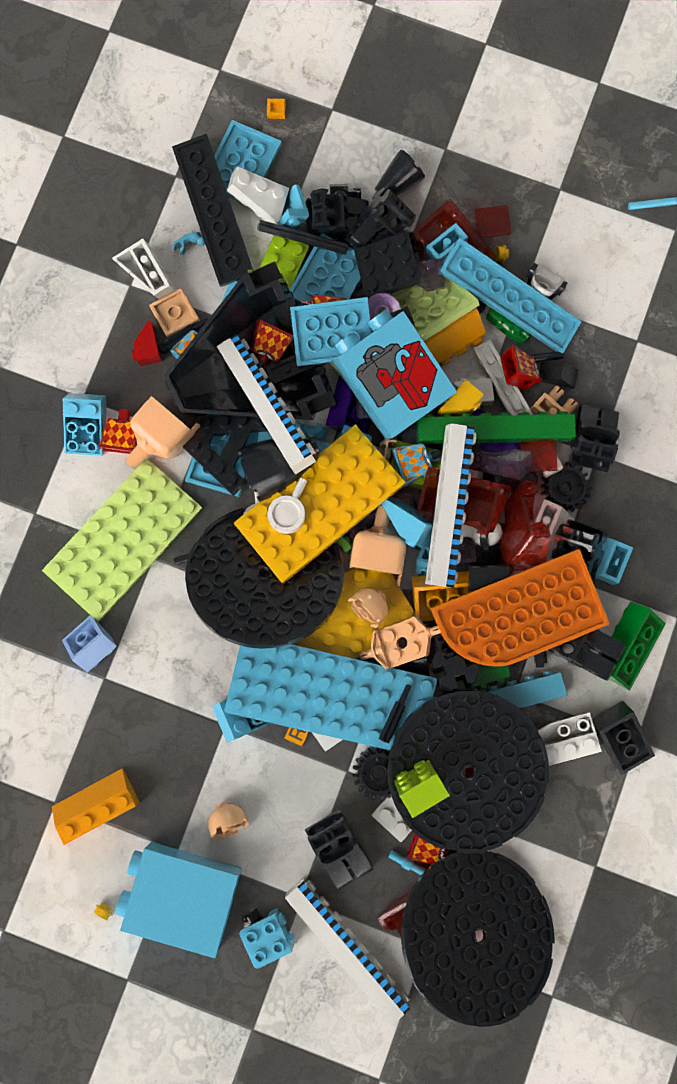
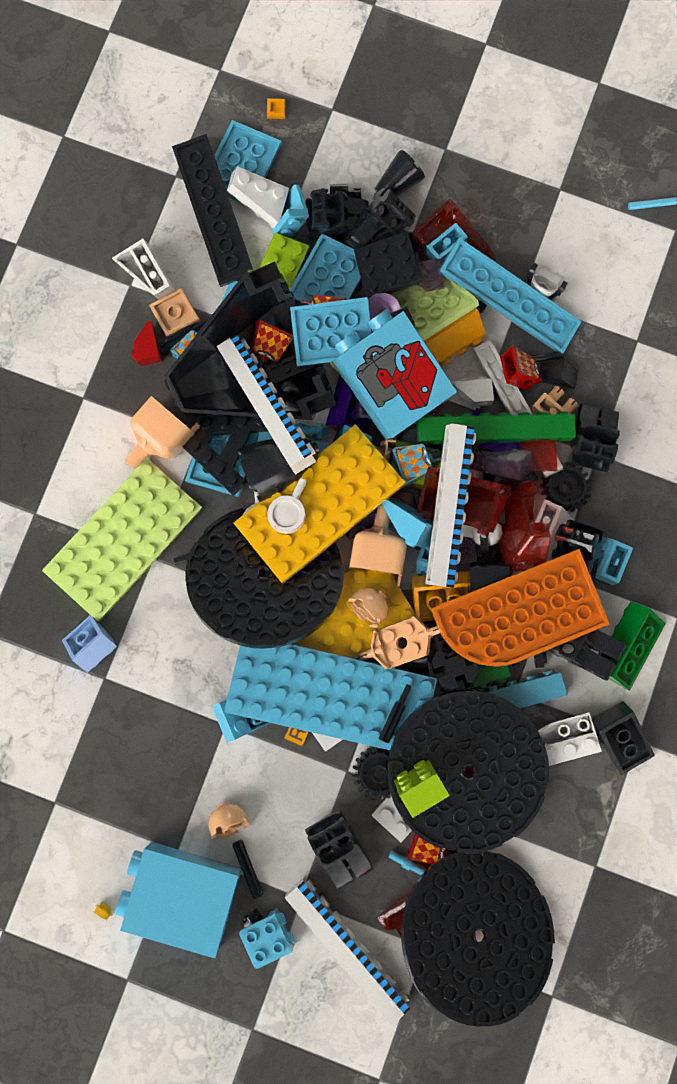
light orange slope [52,768,140,845] -> none
medium azure slope [63,393,107,456] -> none
torso [99,409,137,454] -> none
medium azure piece [173,232,205,254] -> none
black axle [257,220,349,255] -> none
bright green plate [335,535,352,554] -> none
yellow slope [434,379,484,417] -> none
clear red piece [474,205,511,238] -> none
green hinge [485,307,530,345] -> none
yellow plate [494,244,509,263] -> none
none -> black axle [232,840,263,899]

